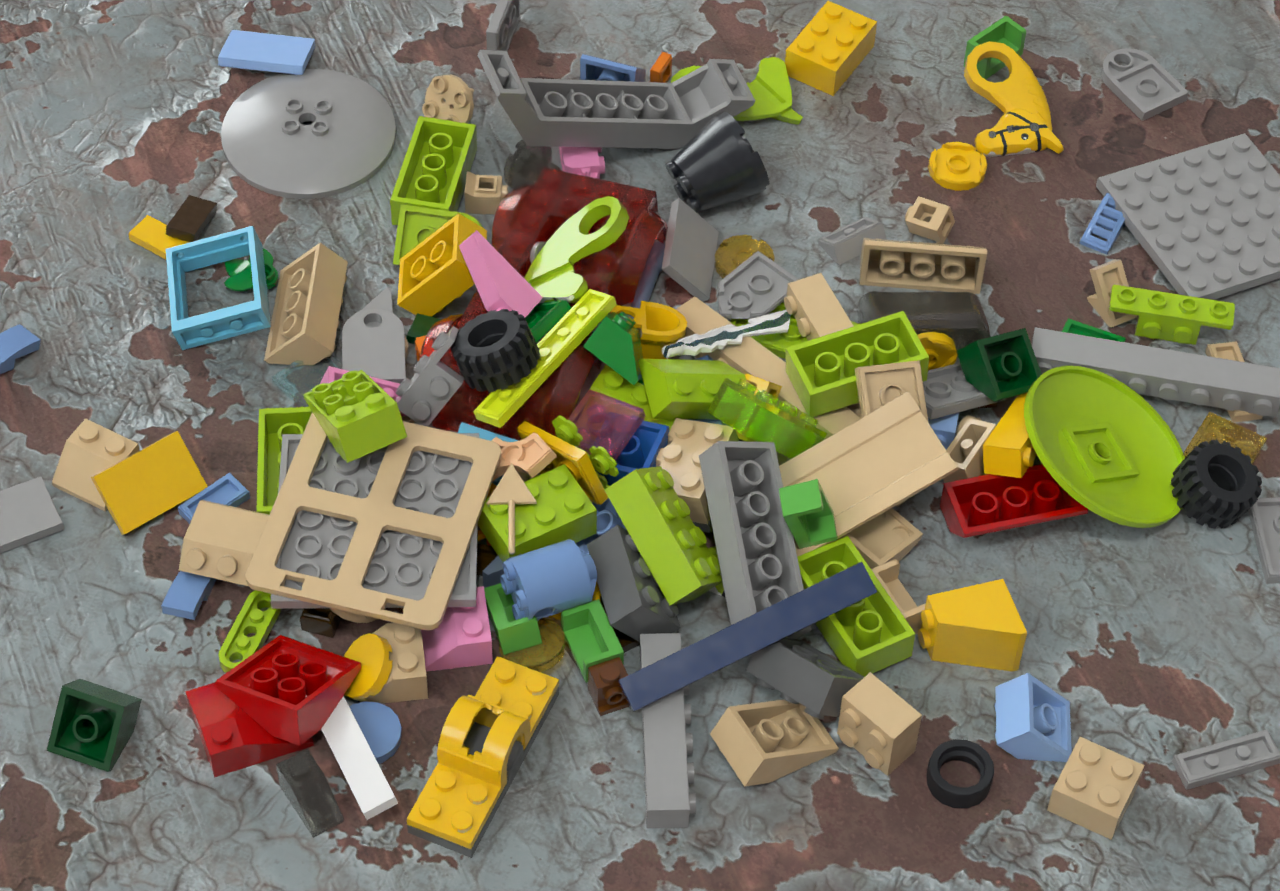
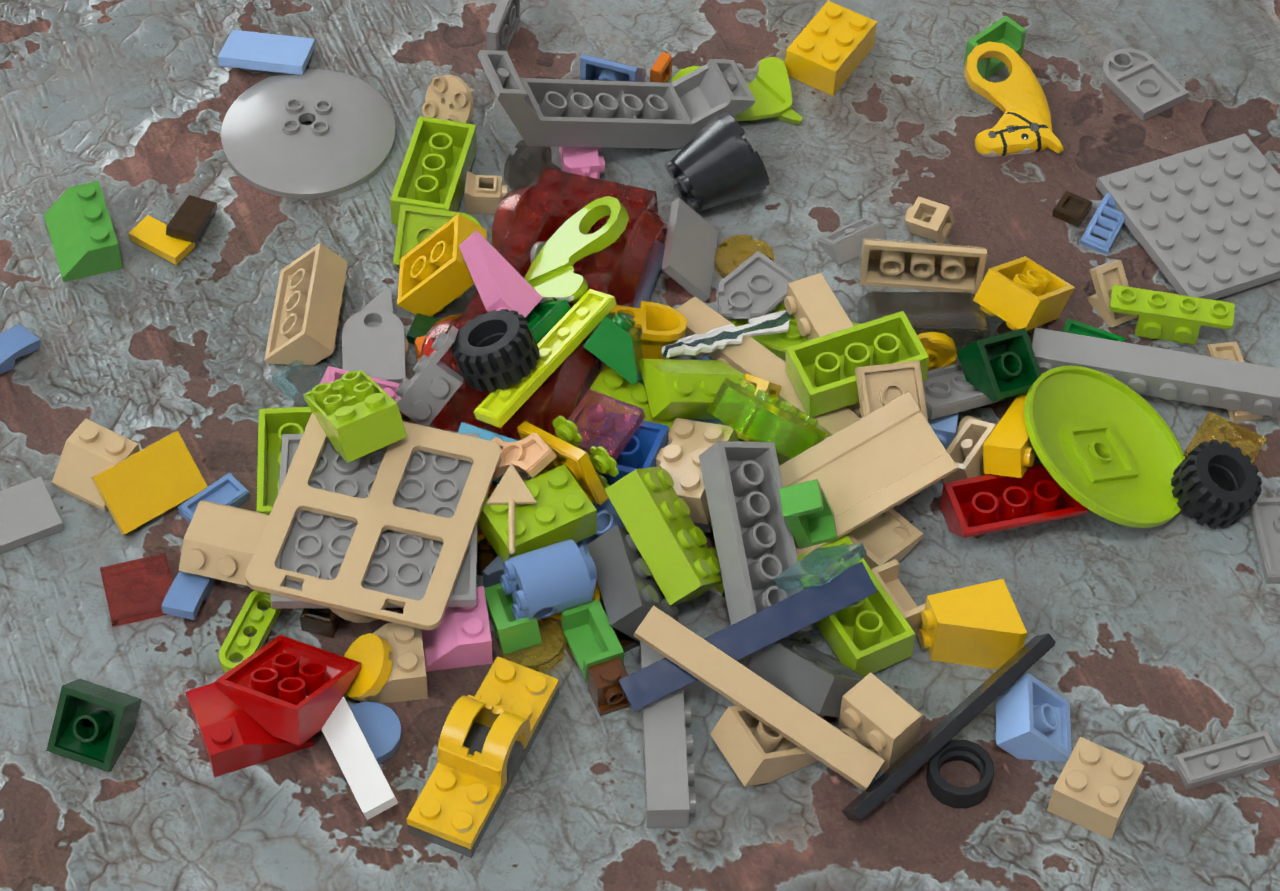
medium azure window [166,226,271,350] -> none
green plate [224,248,278,291] -> none
clear smoke slope [276,749,344,838] -> none
yellow tile [928,142,987,191] -> none
none -> bright green slope [44,181,123,282]
none -> clear red tile [100,553,172,627]
none -> tan tile [633,605,885,791]
none -> clear light blue tile [774,543,867,589]
none -> black tile [842,633,1056,821]
none -> yellow brick [973,256,1075,331]
none -> dark brown tile [1052,191,1093,227]

